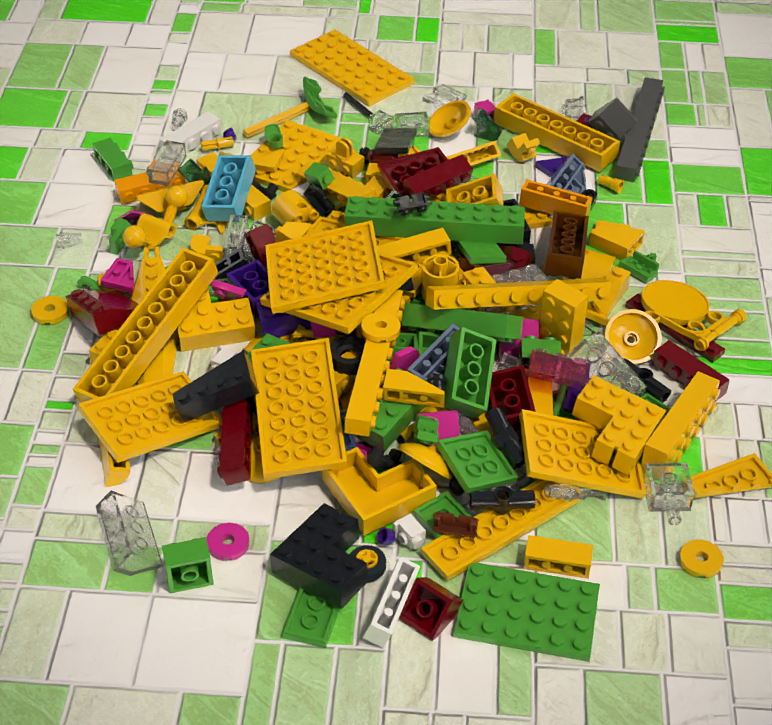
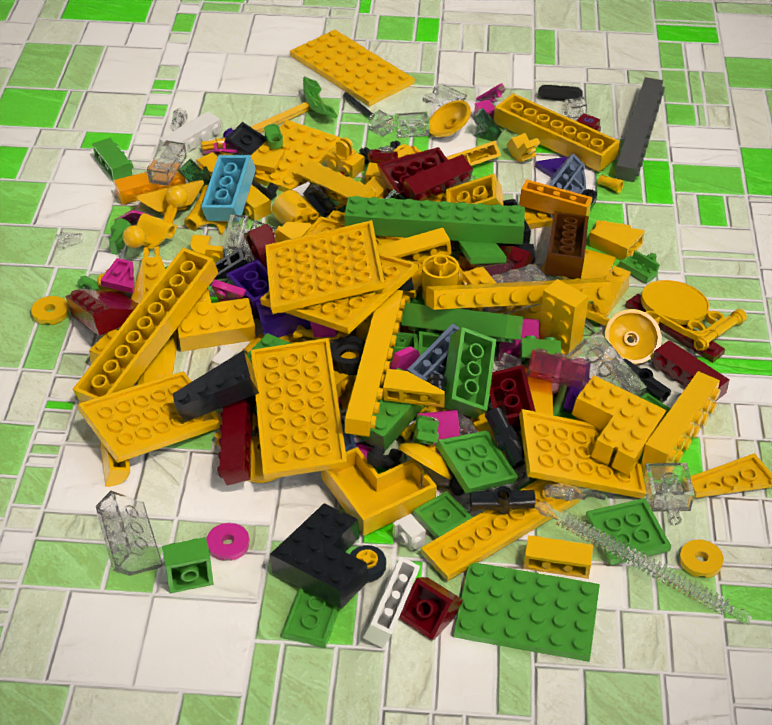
bright green brick [304,162,335,190] -> none
yellow tile [361,312,401,343] -> none
tile [375,128,417,154] -> none
dark purple hinge [377,527,395,545] -> none
black hinge [393,192,433,215] -> none
copper hinge [433,511,478,538] -> none
dark grey slope [588,97,638,140] -> none
none -> dark pink piece [202,142,238,155]
none -> black plate [224,121,266,155]
none -> dark pink piece [476,83,506,101]
none -> clear hose [535,501,752,625]
none -> black piece [538,84,583,101]
none -> bright green plate [586,498,671,565]

